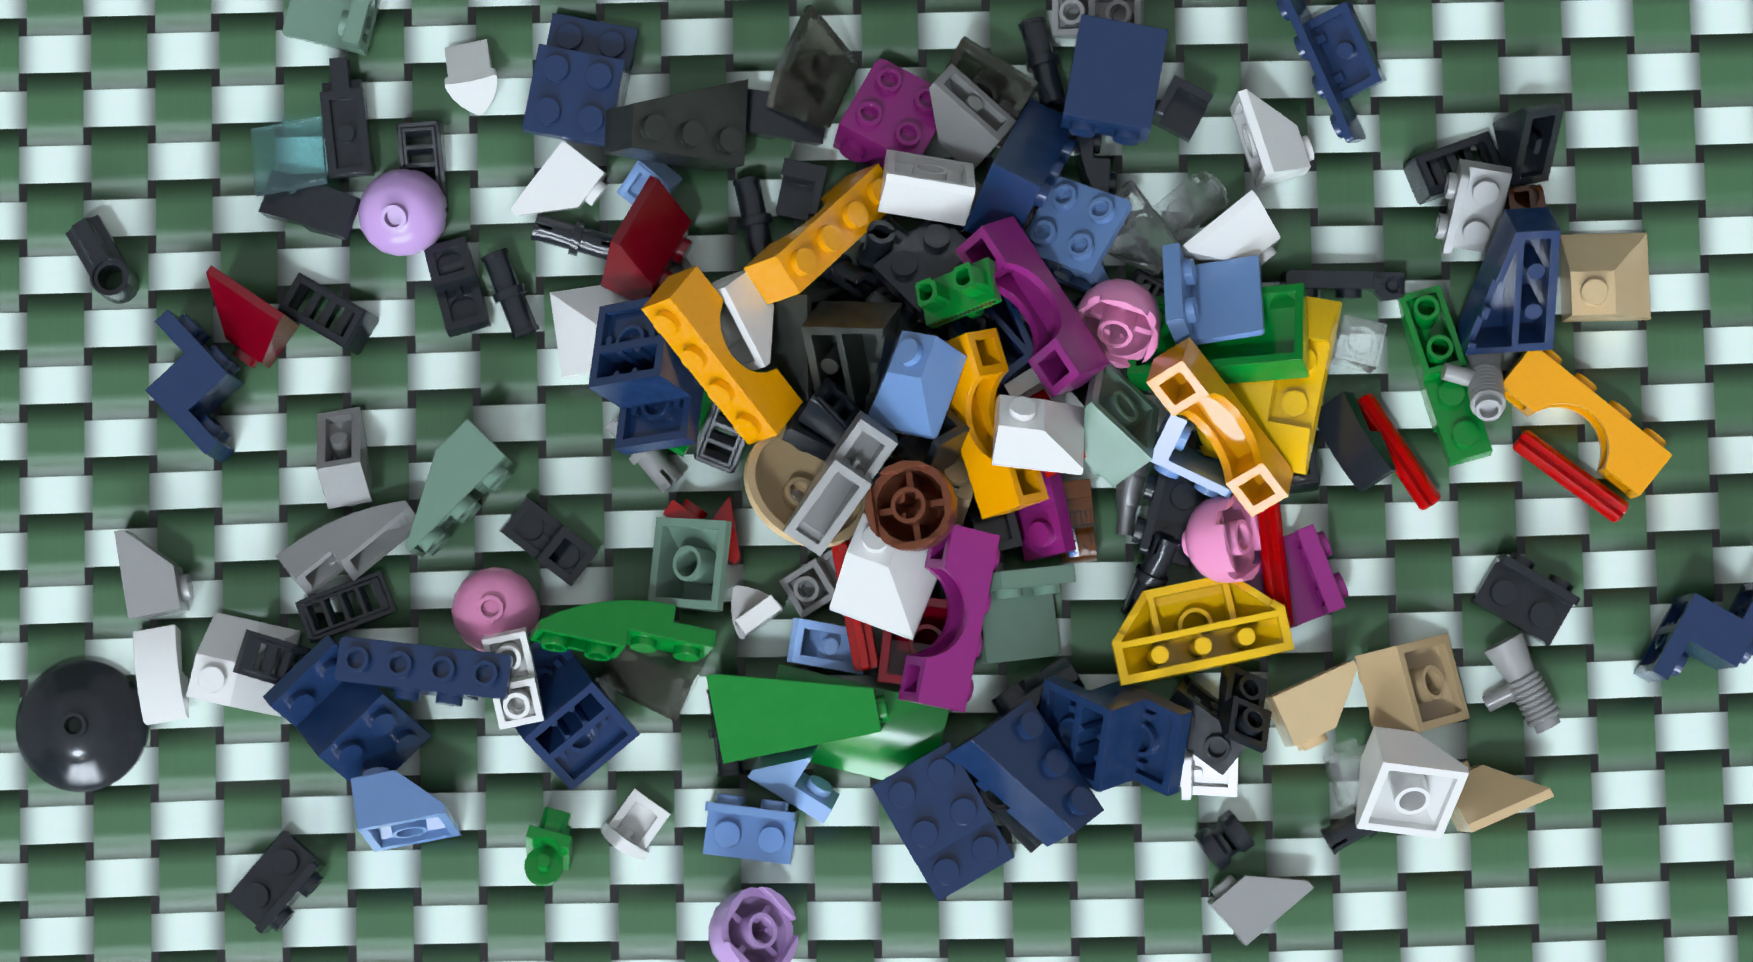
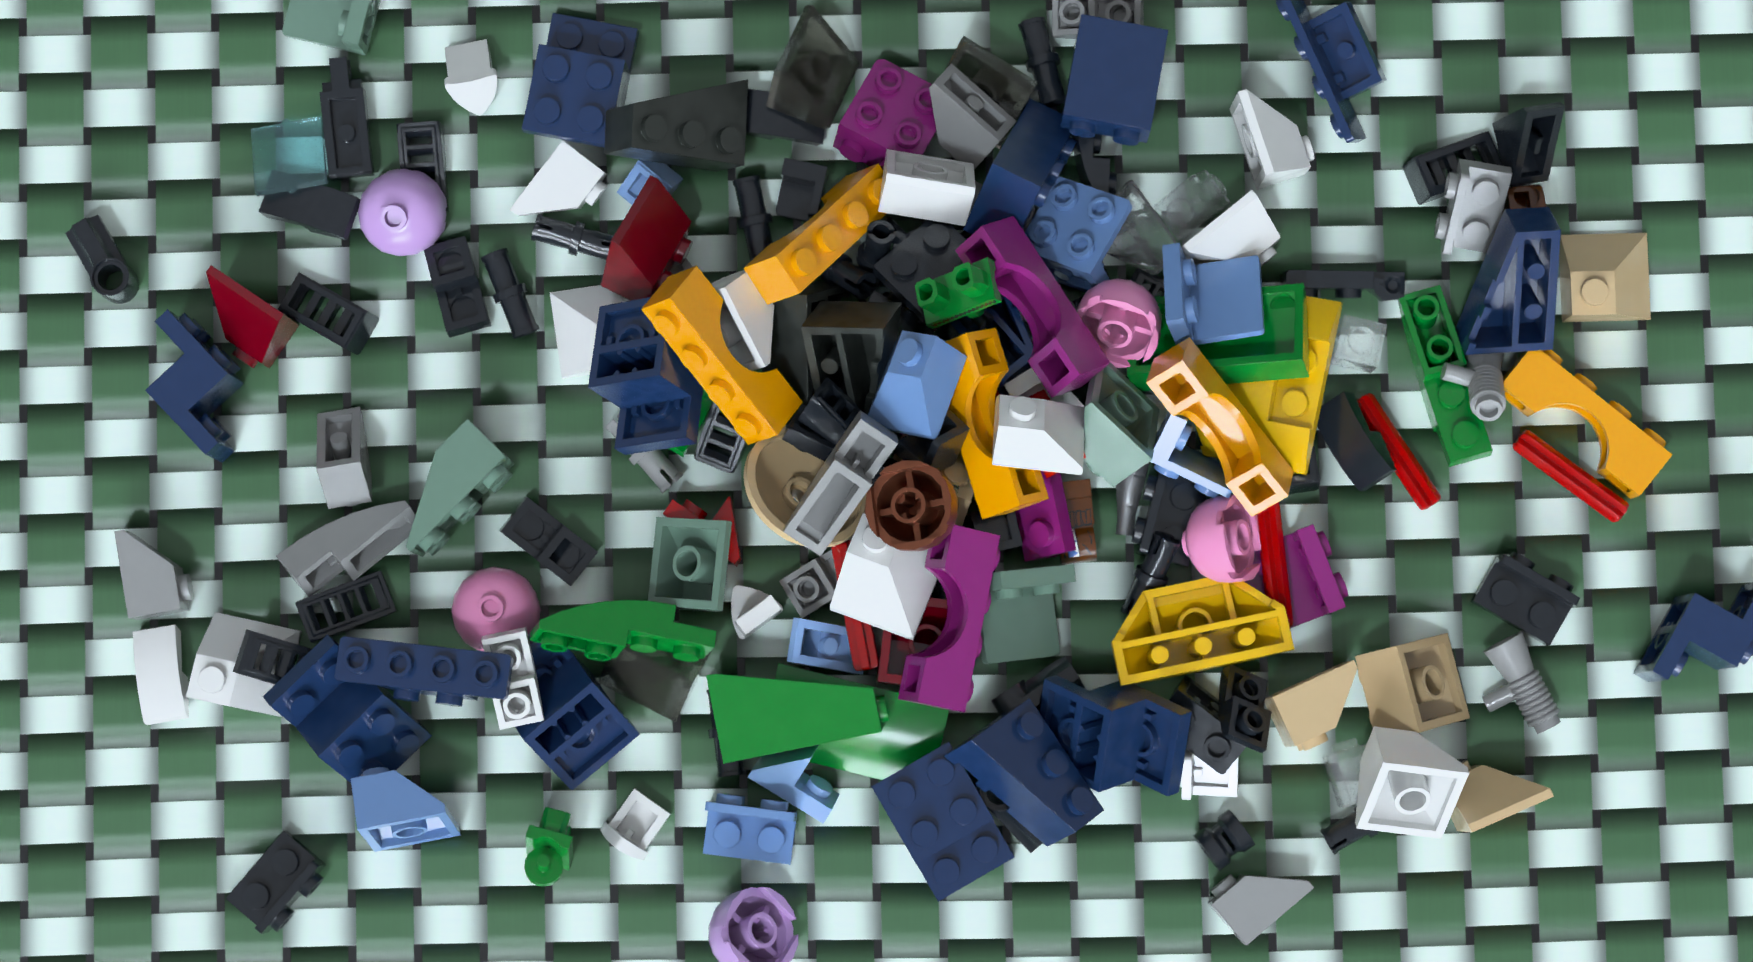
black dish [16,660,149,792] -> none
black panel [1152,75,1213,143] -> none

